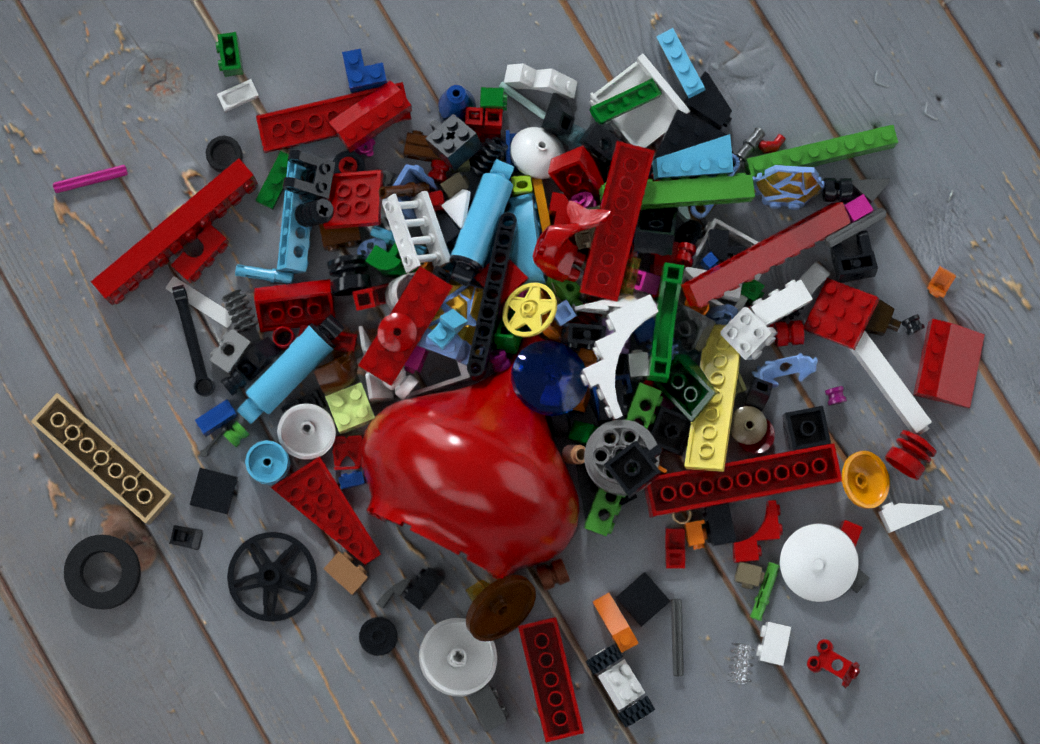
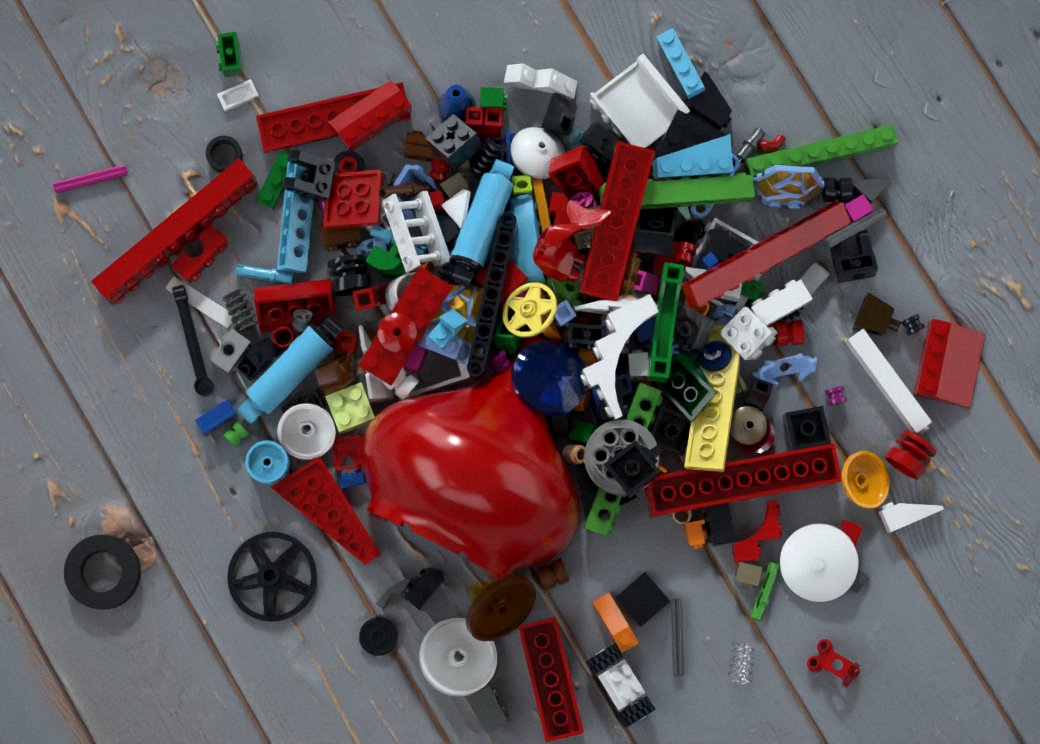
tan brick [31,393,175,525] -> none
black slope [169,525,203,550] -> none
black tile [190,468,238,515] -> none
dark grey hinge [200,424,229,457] -> none
black wheel [221,370,248,396] -> none
black piece [294,199,334,227] -> none
medium nougat brick [323,552,369,596] -> none
blue brick [342,48,387,94] -> none
dark pink plate [355,139,376,157] -> none
light aqua bar [498,81,546,120] -> none
green plate [589,78,662,125] -> none
red slope [665,528,685,569] -> none
white brick [756,622,791,666] -> none
red plate [803,278,880,350] -> none
orange bracket [927,266,956,298] -> none
none -> flat silver wheel [293,309,312,332]
none -> clear blue piece [698,341,732,372]

